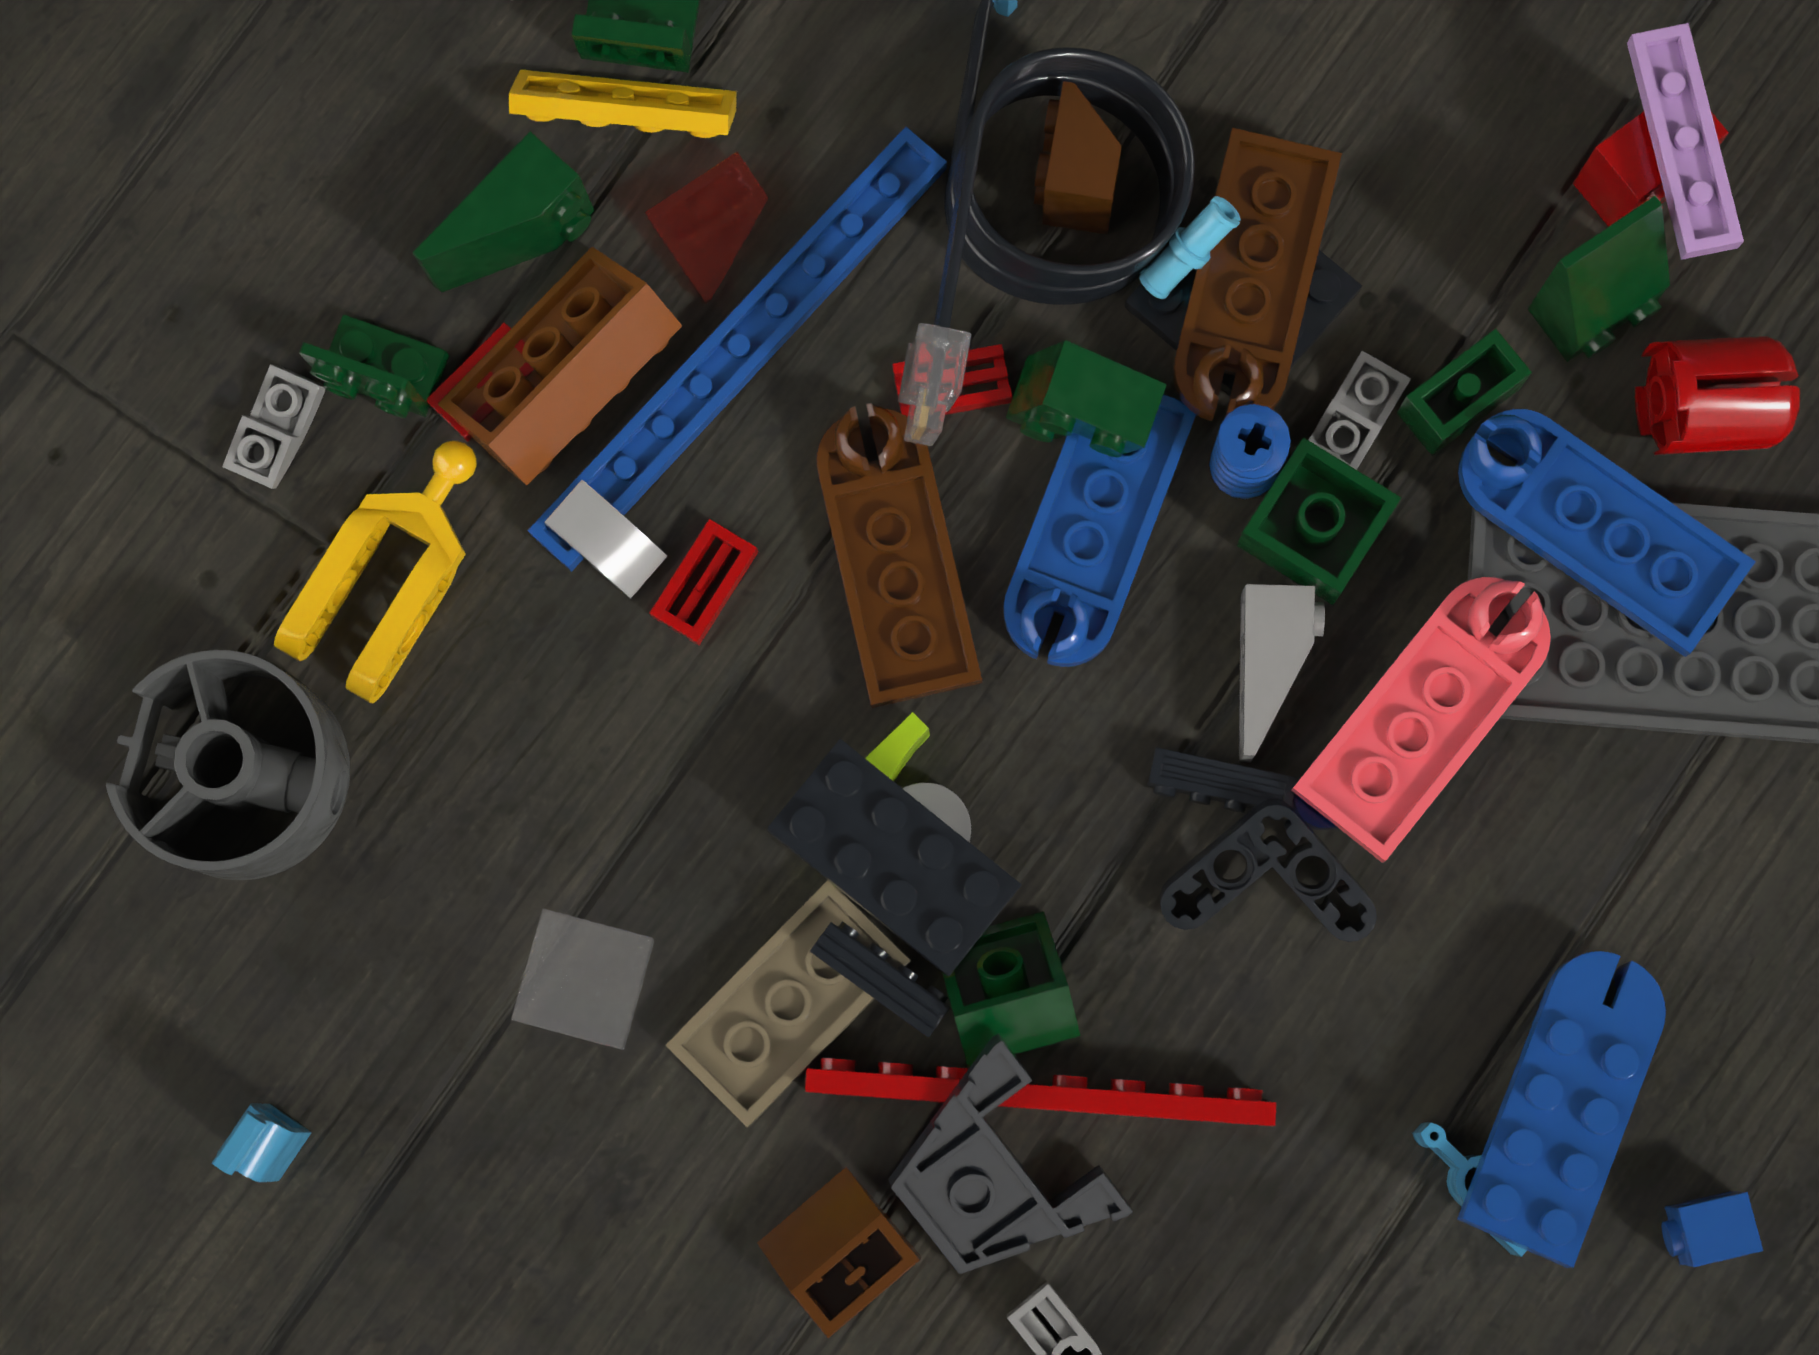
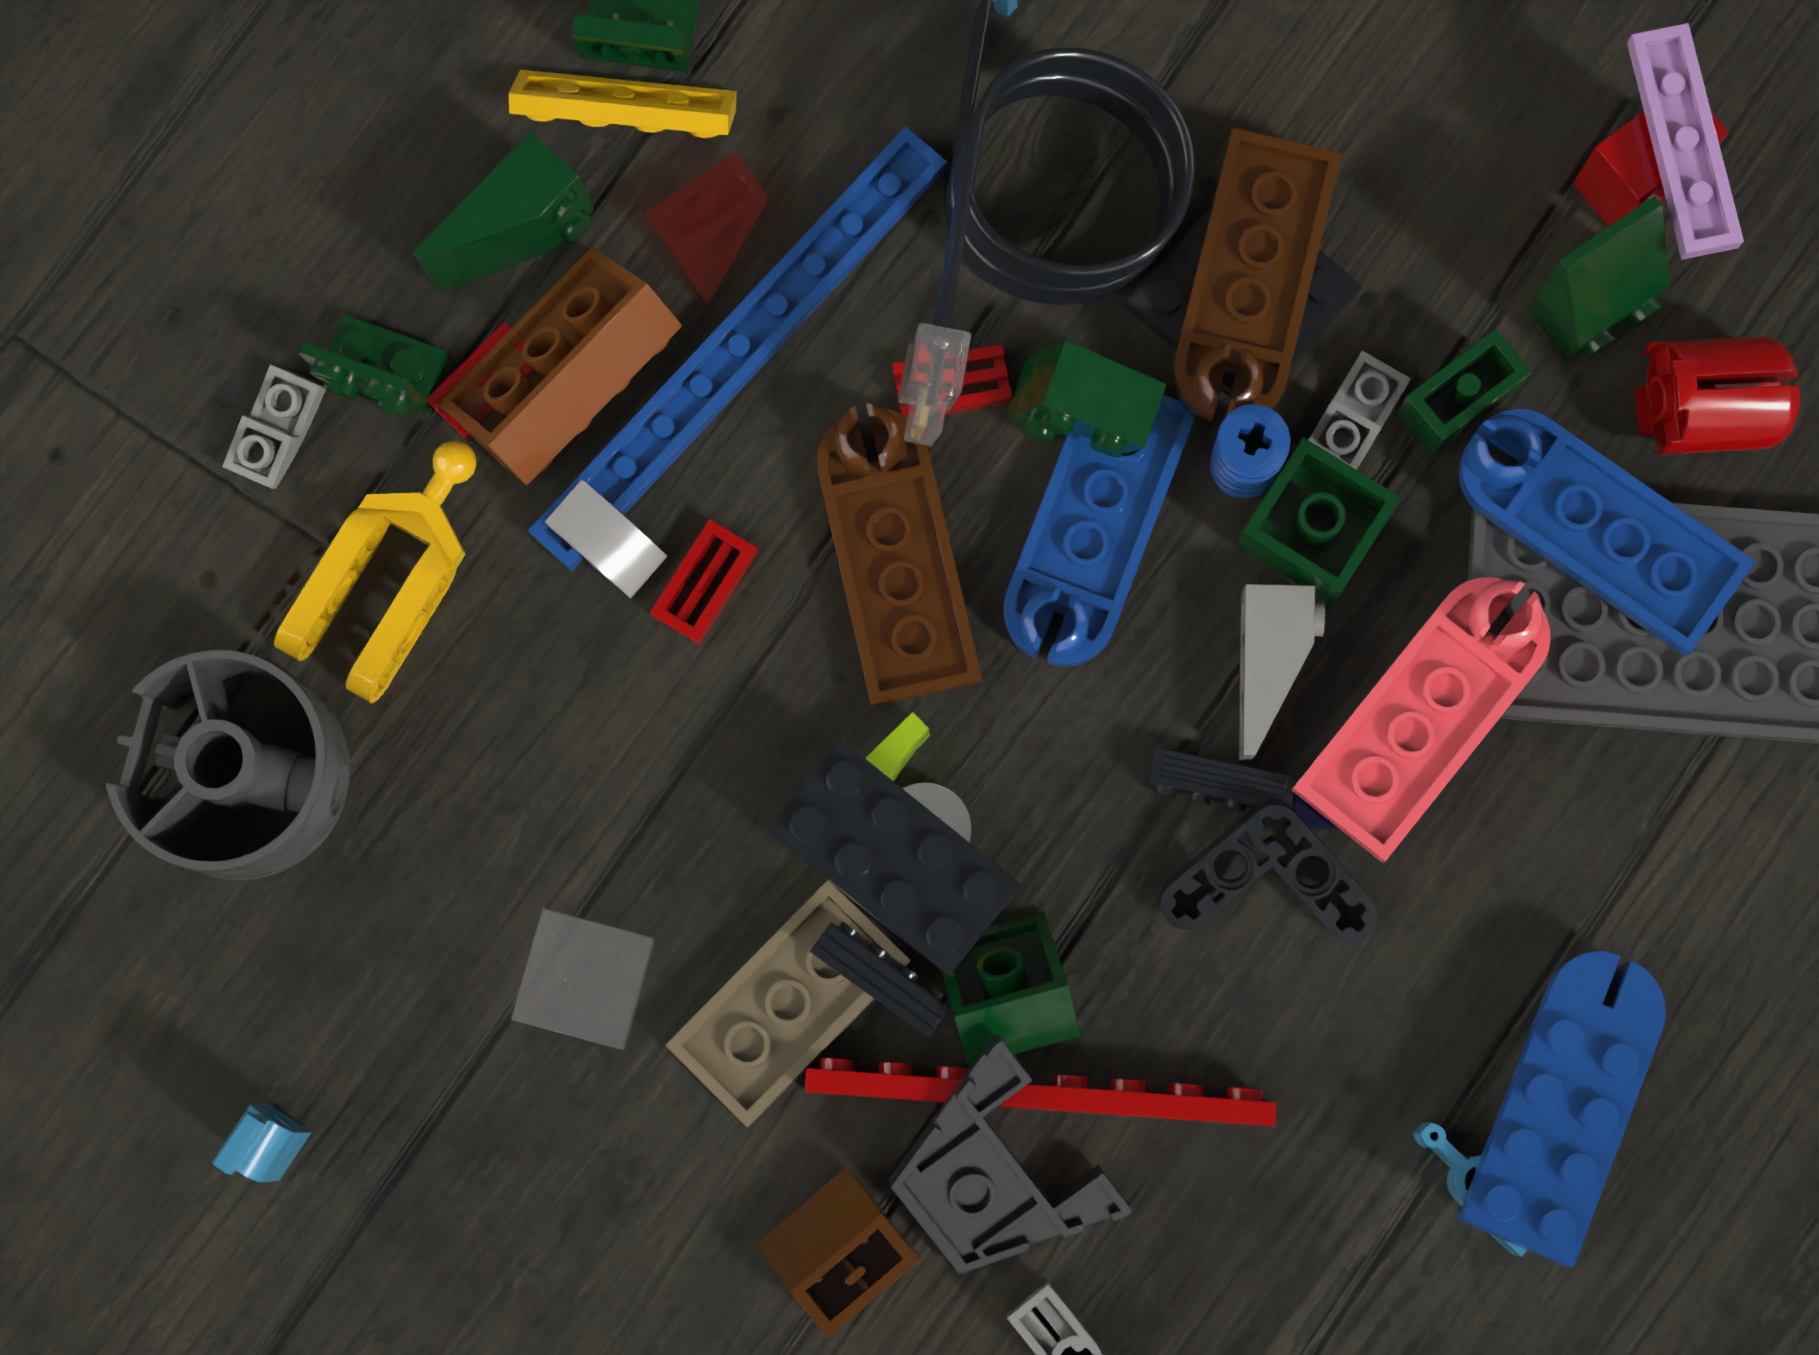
reddish brown slope [1034,81,1121,235] -> none
medium azure pin [1139,196,1241,299] -> none
blue brick [1661,1191,1763,1267] -> none

